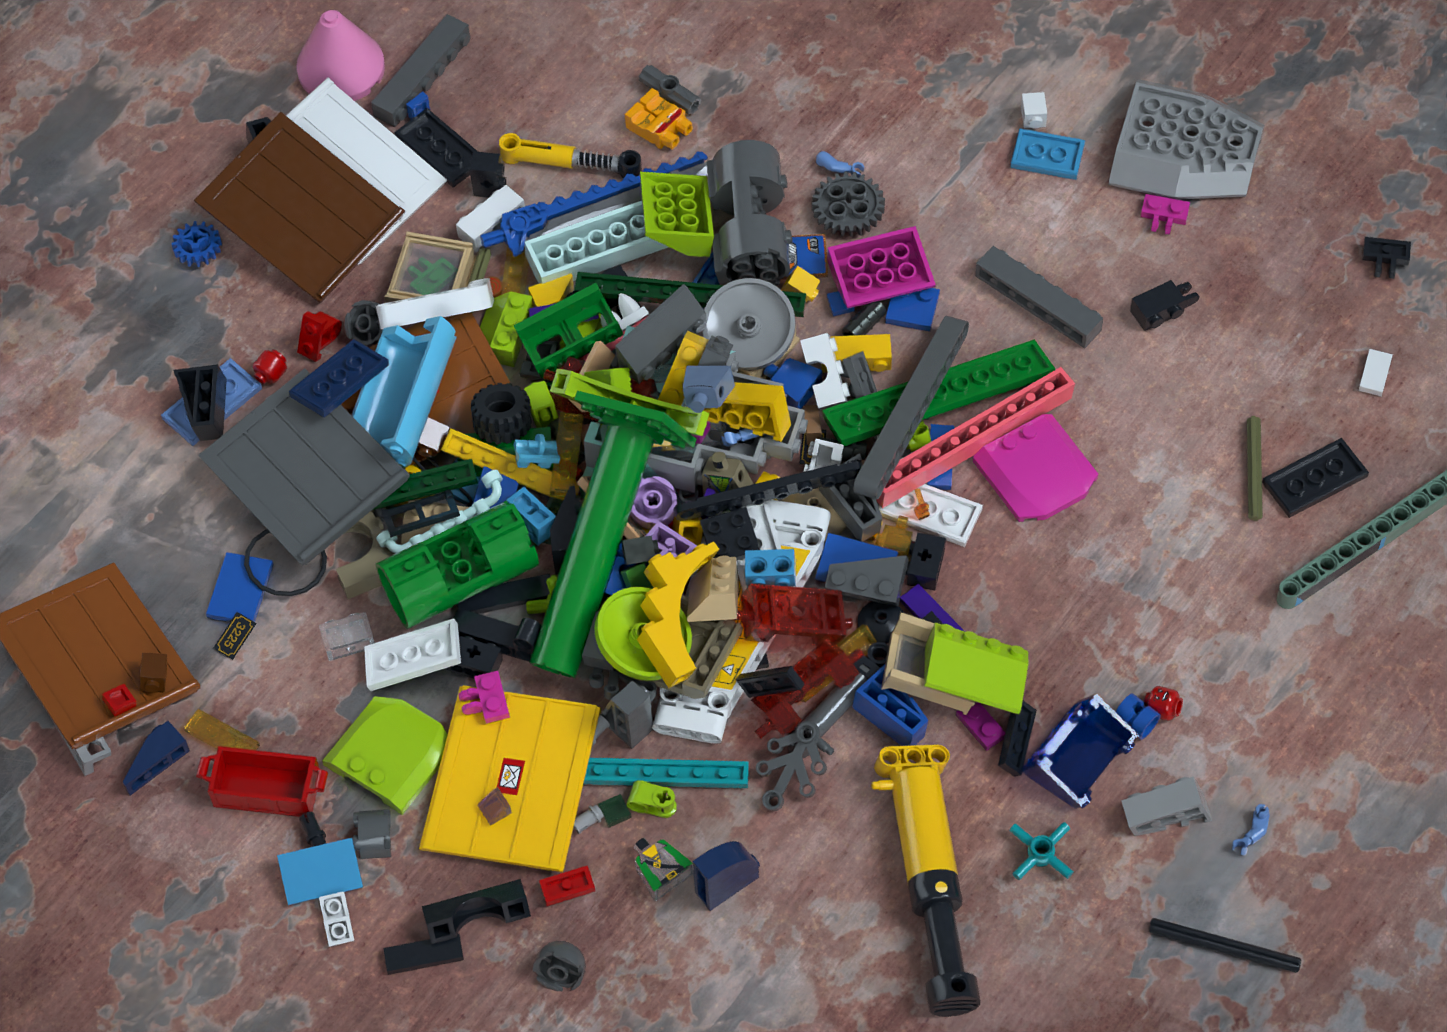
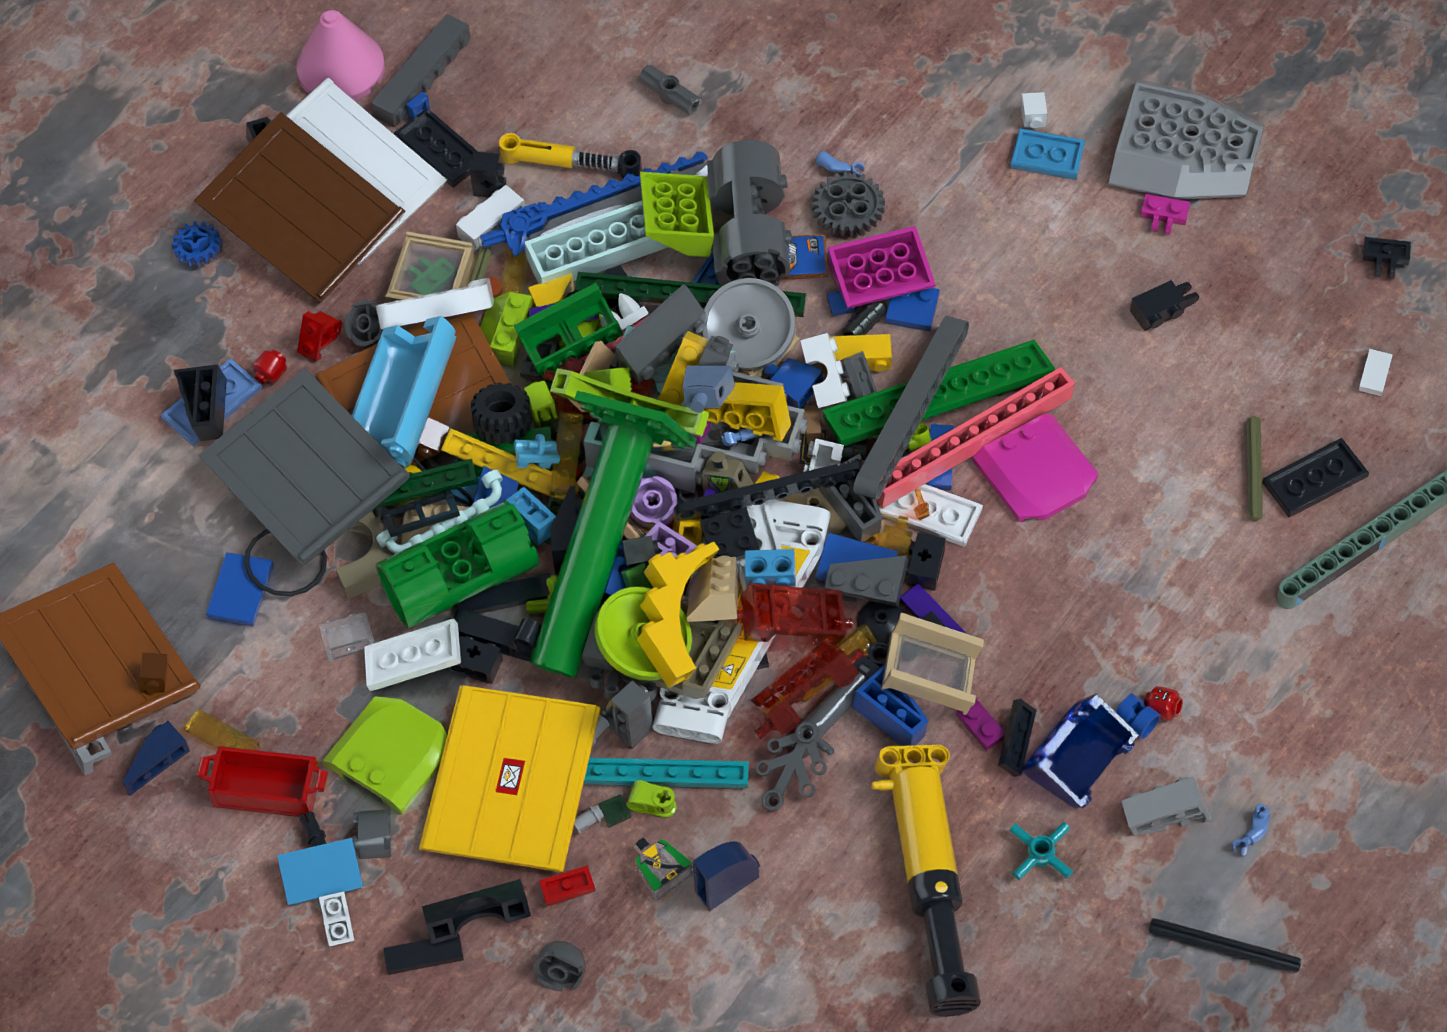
red plate [102,683,136,717] -> none
black sticker [213,612,257,660] -> none
dark blue plate [289,339,389,418] -> none
dark pink hinge [458,671,510,724] -> none
slope [477,787,512,826] -> none
light orange hips [624,88,693,150] -> none
black tile [736,666,805,698] -> none
yellow brick [781,266,820,302] -> none
lime slope [924,623,1029,714] -> none
dark grey brick [975,246,1103,348] -> none

